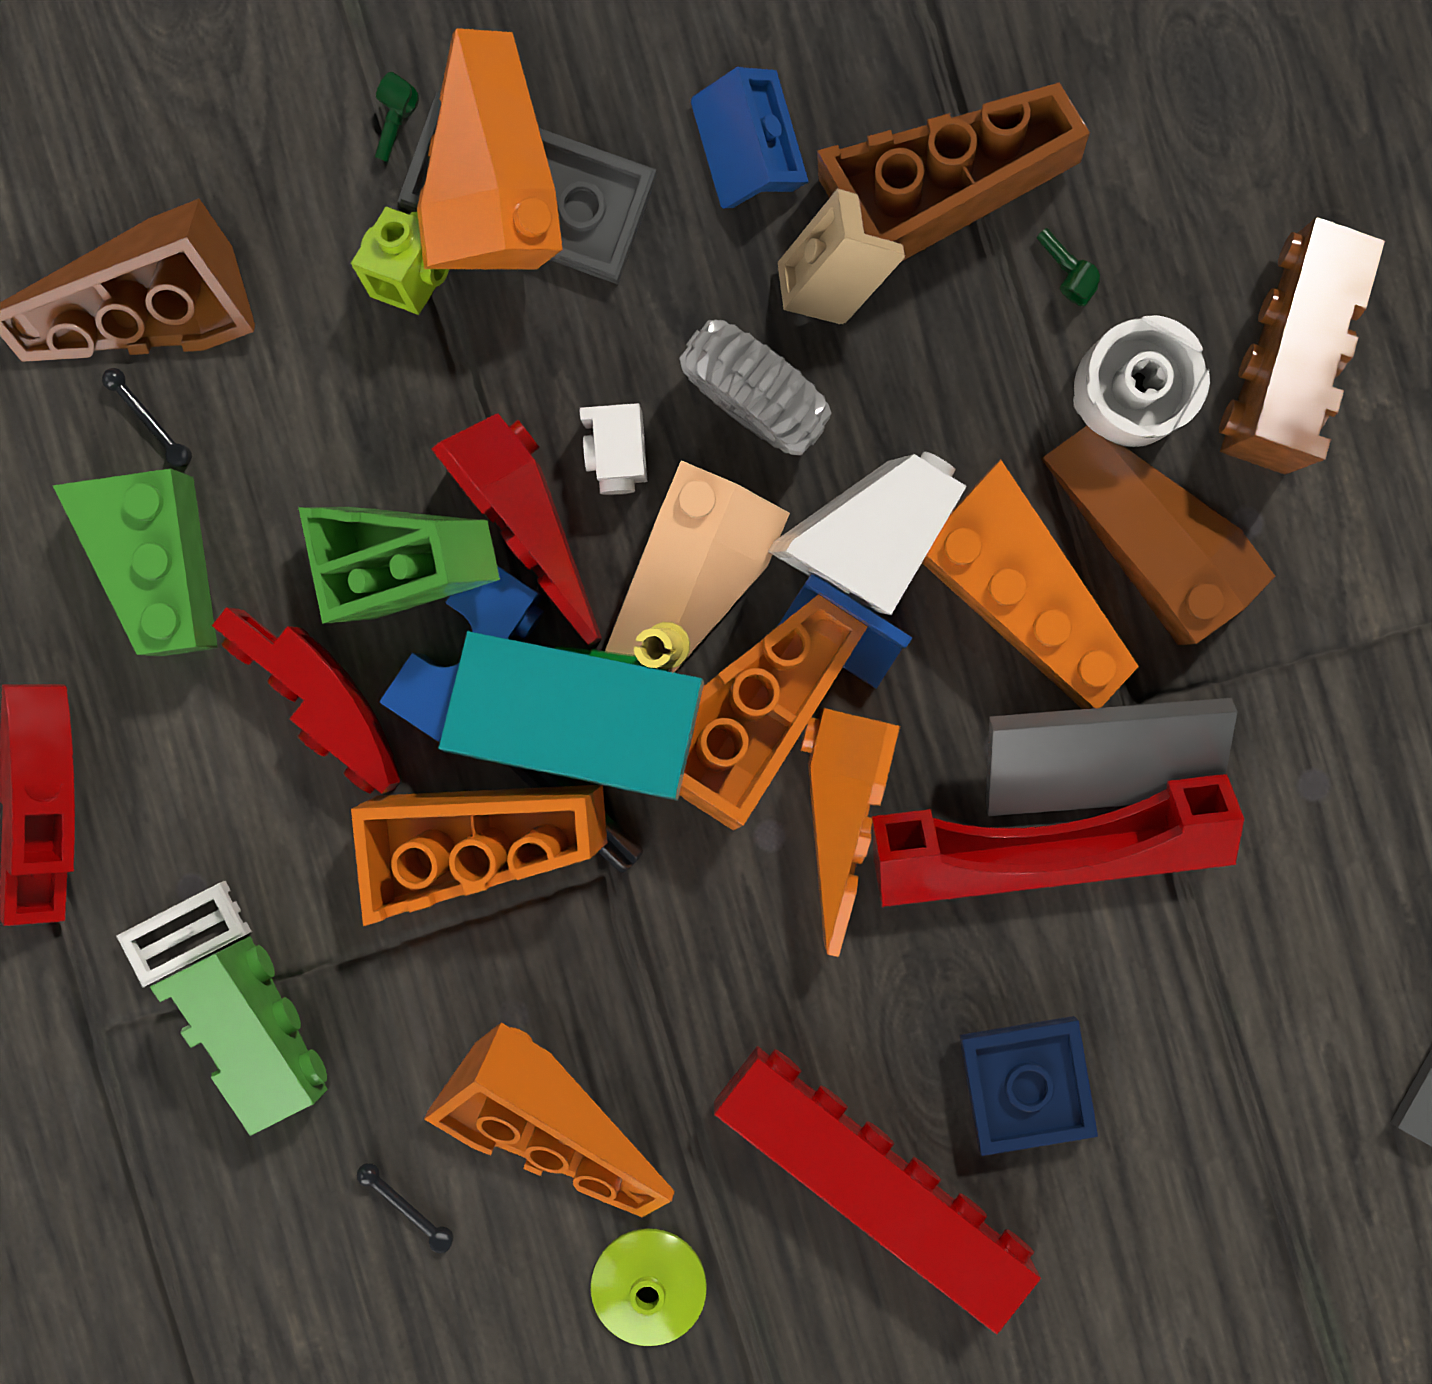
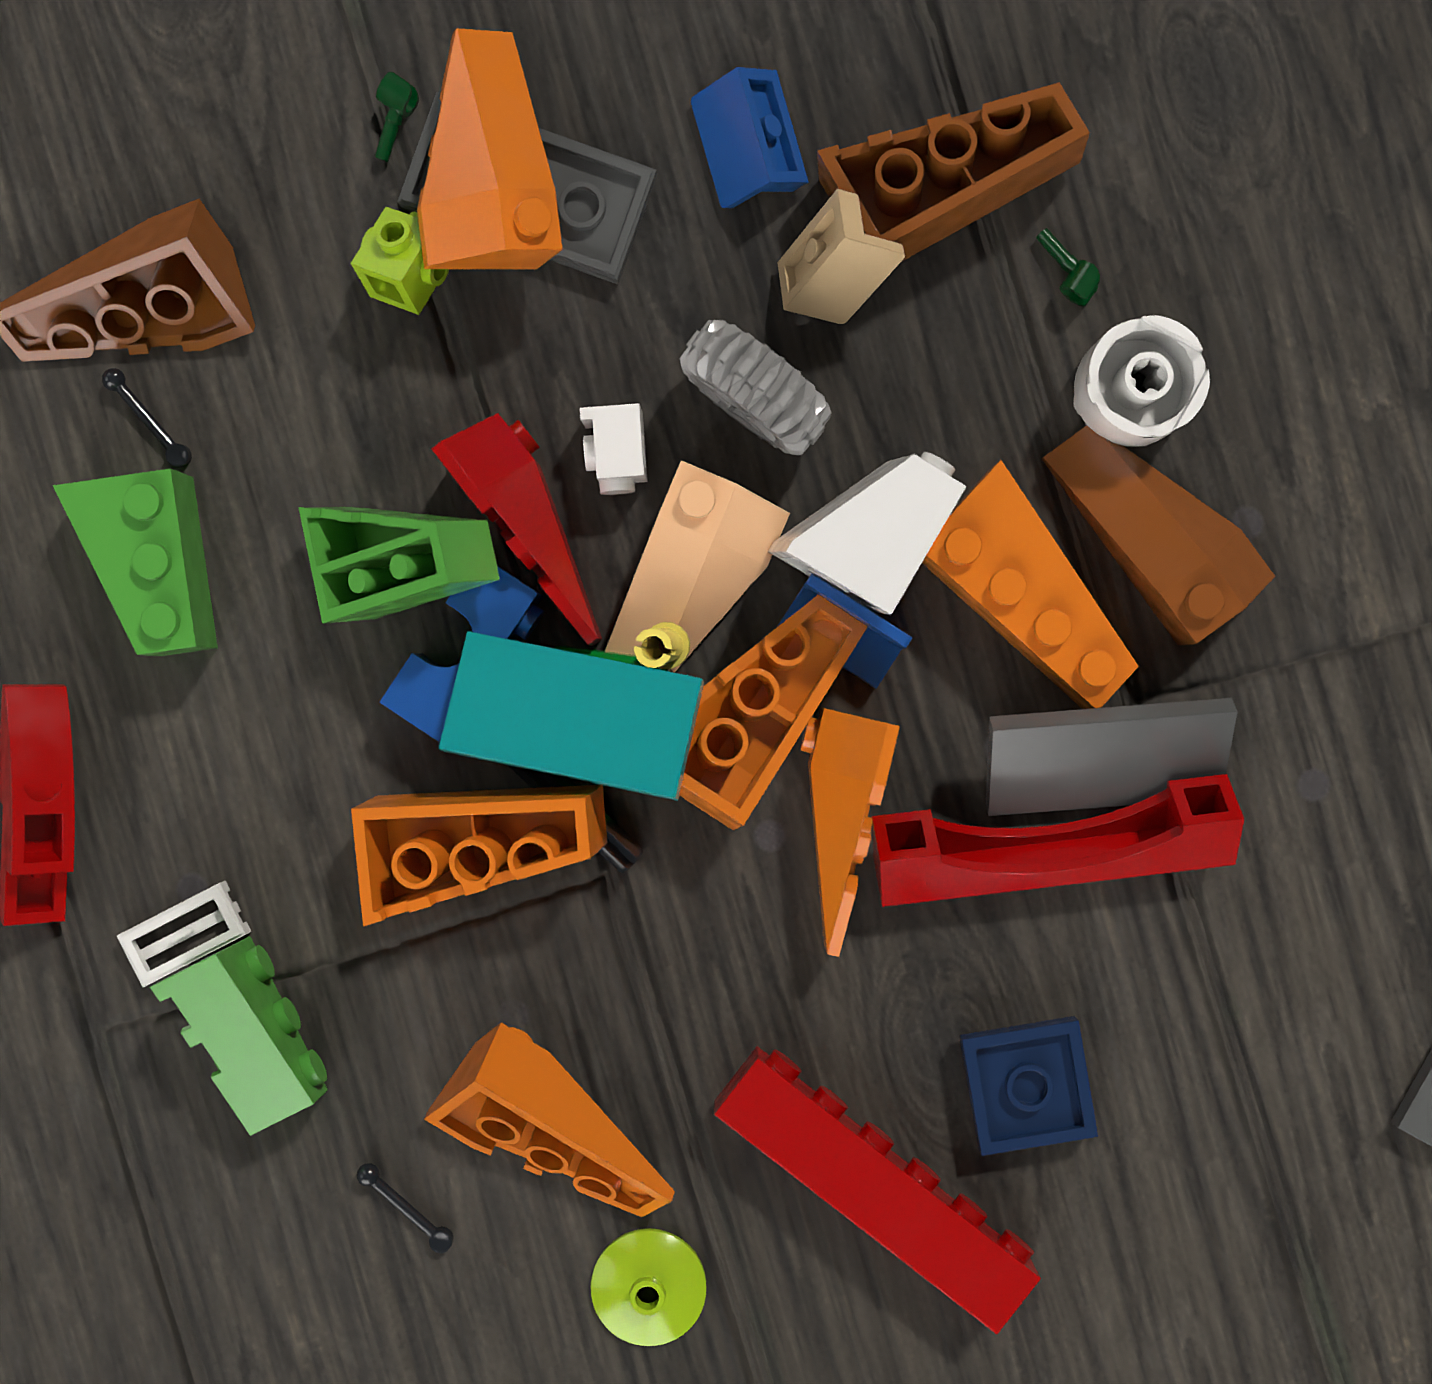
red slope [212,607,400,794] -> none
wedge [1219,217,1385,475] -> none

